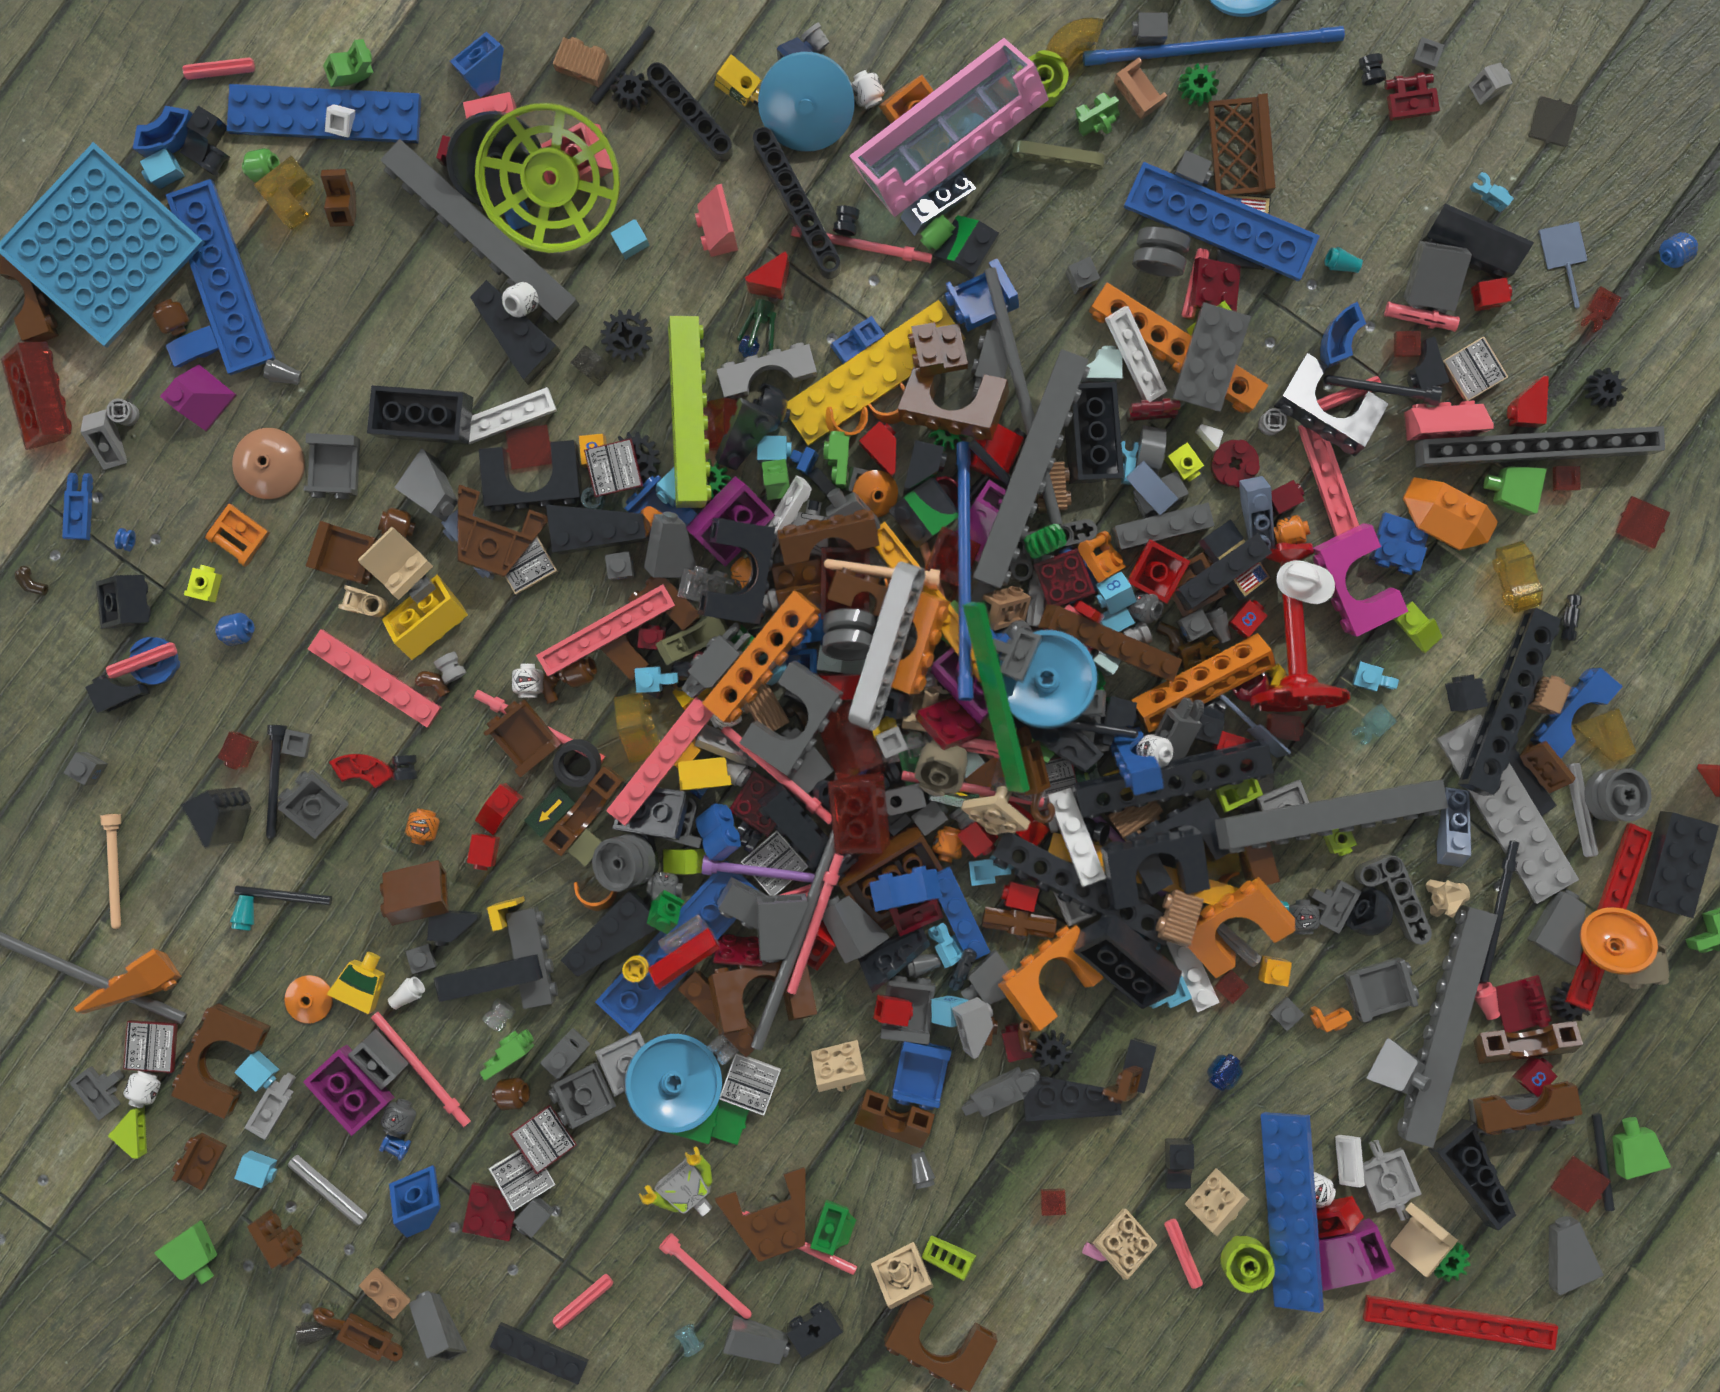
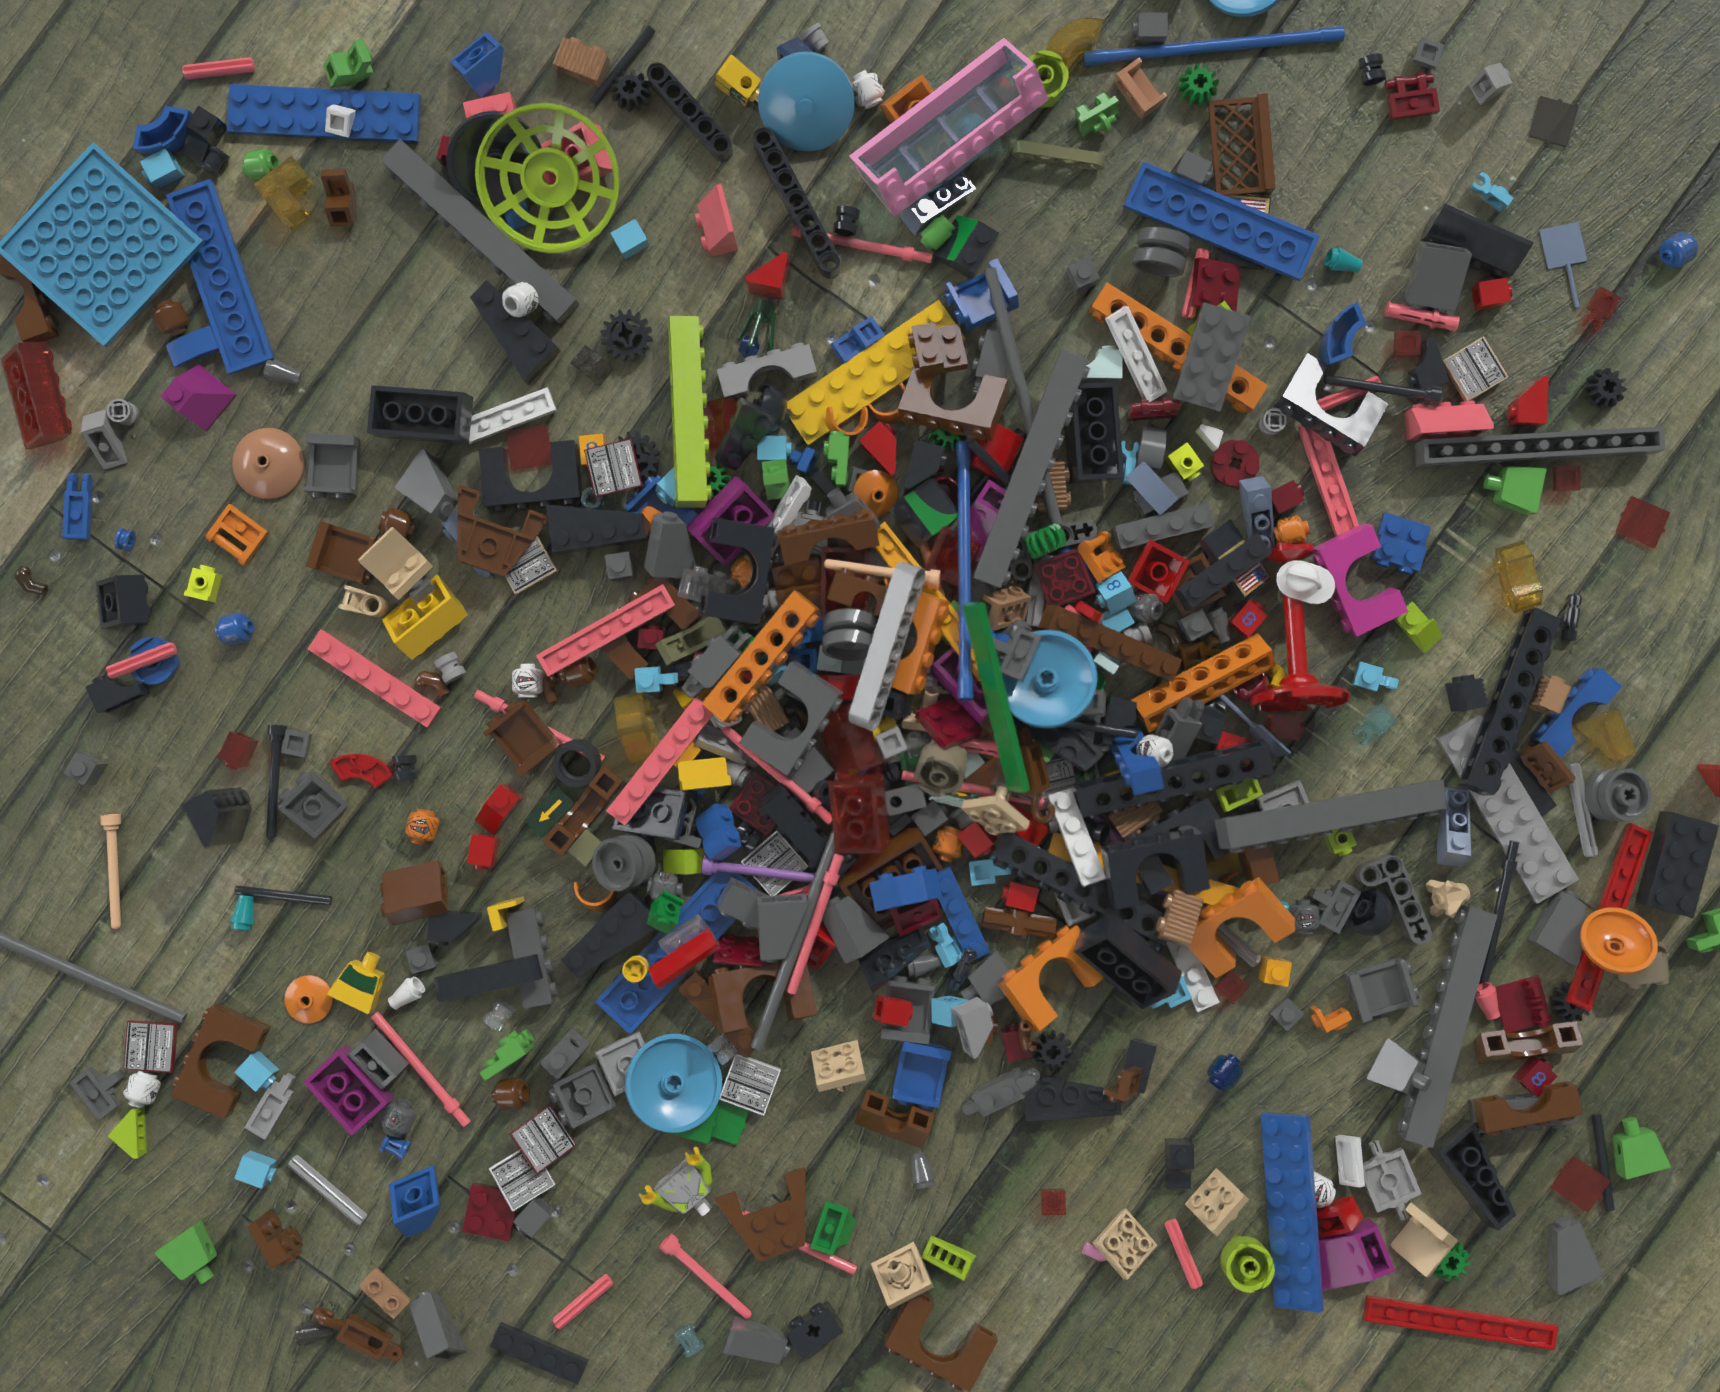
orange wedge [74,949,182,1014] -> none
reddish brown bracket [172,1133,227,1190] -> none
orange wedge [1402,477,1498,550] -> none

